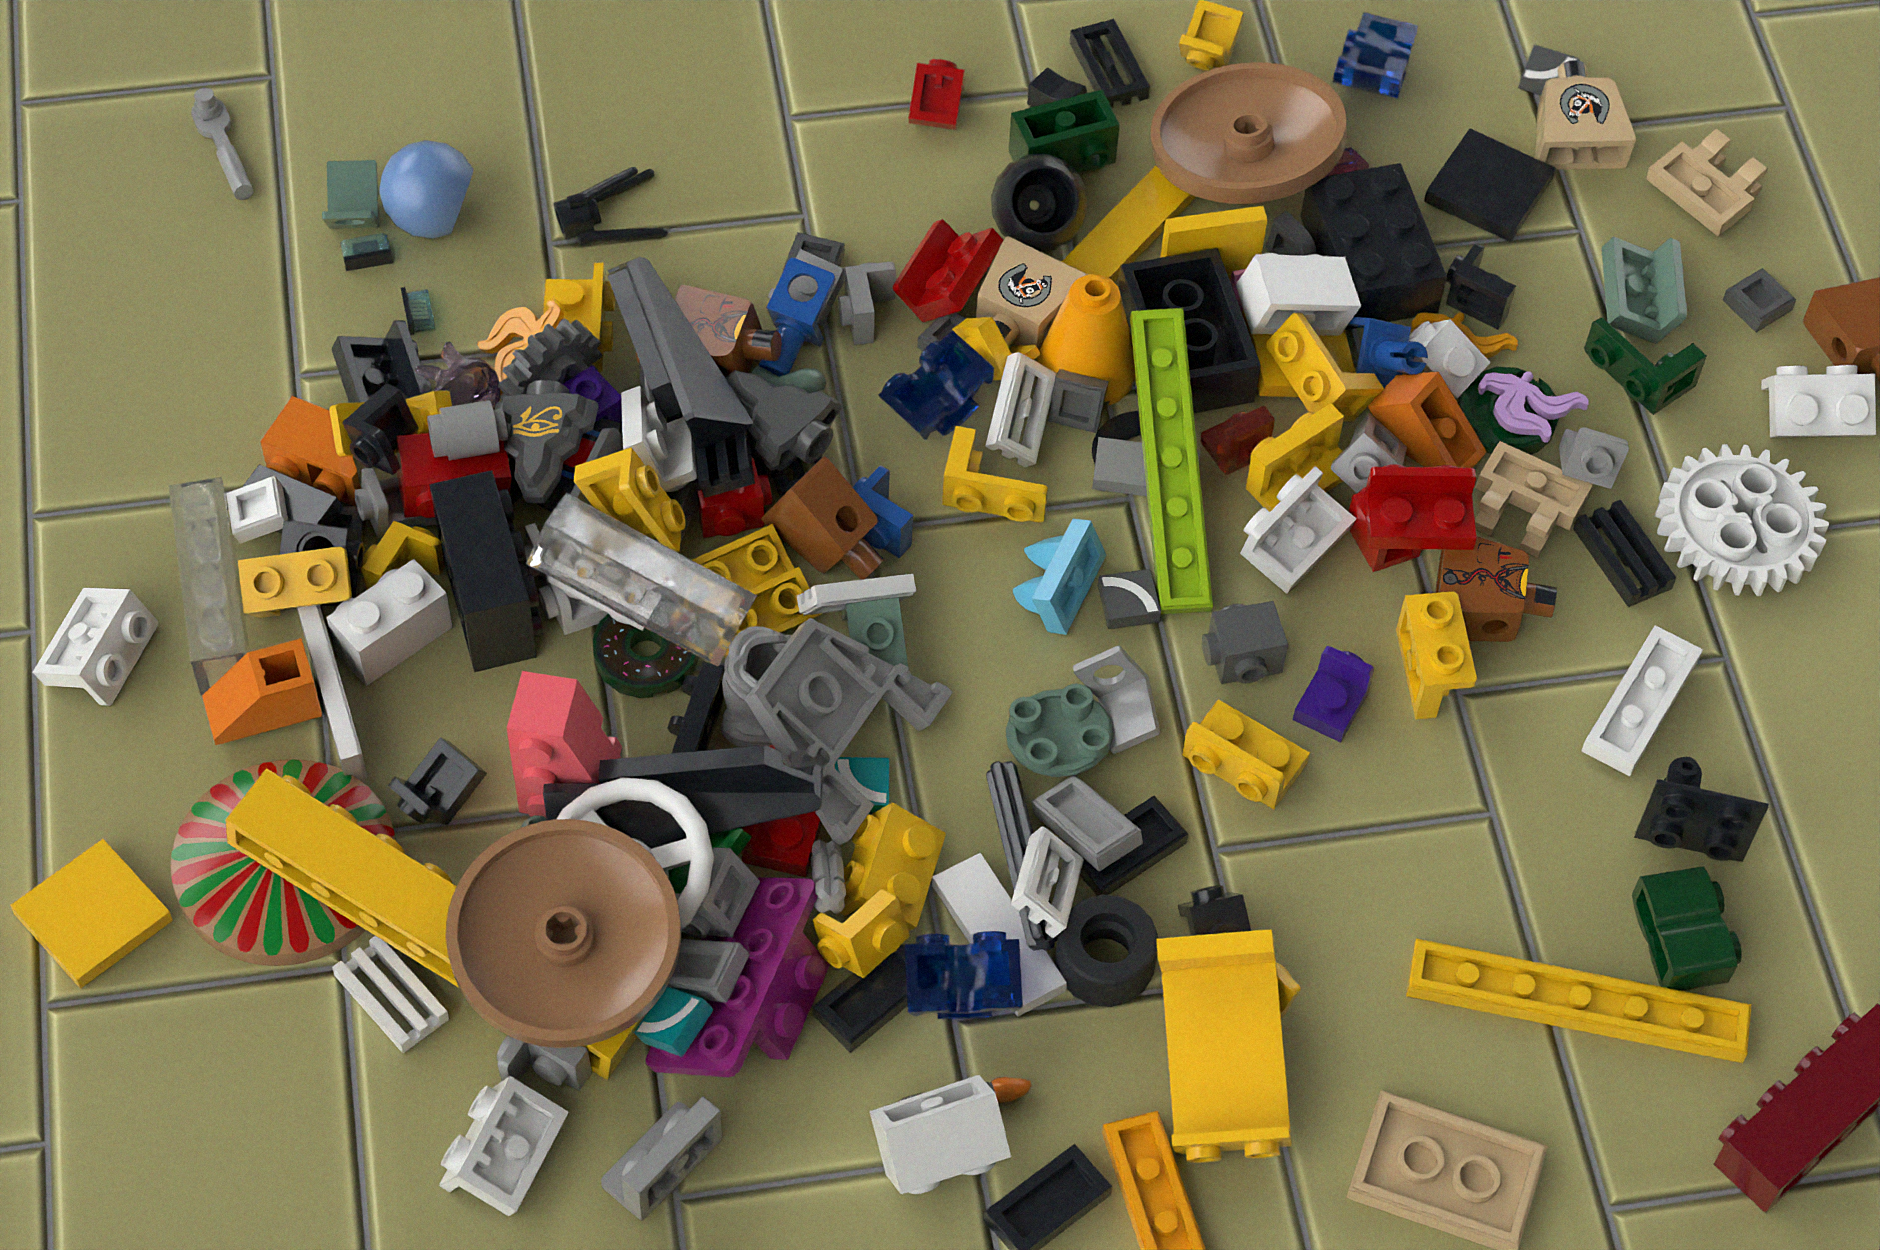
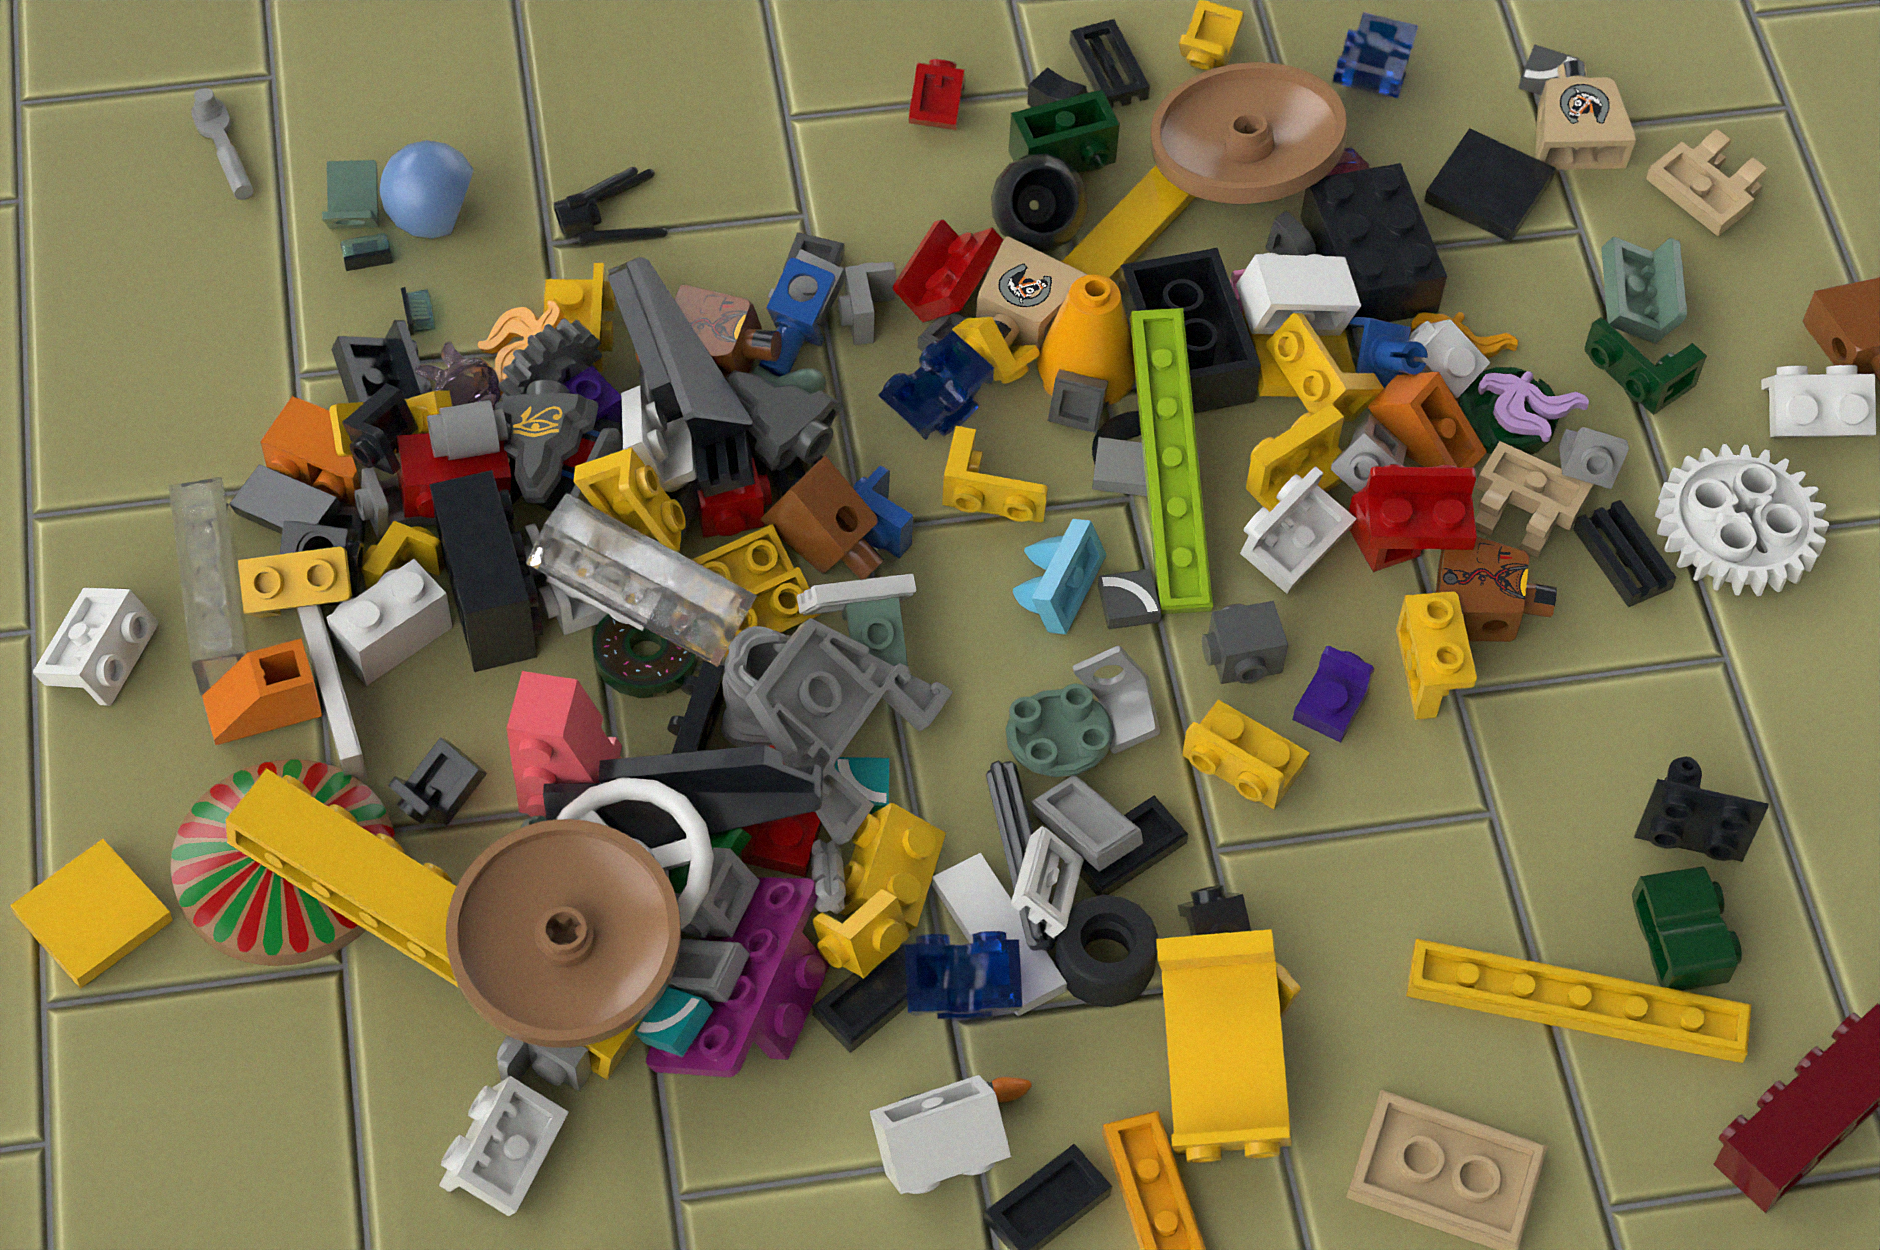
white tile [226,476,288,544] -> none
white tile [332,936,449,1054] -> none
light grey bracket [601,1097,722,1221] -> none
white tile [985,352,1057,467] -> none
yellow tile [1160,206,1268,279] -> none
clear red bracket [1200,405,1275,476] -> none
black bracket [1446,243,1516,330] -> none
white plate [1581,625,1703,776] -> none
dark grey tile [1723,268,1796,333] -> none

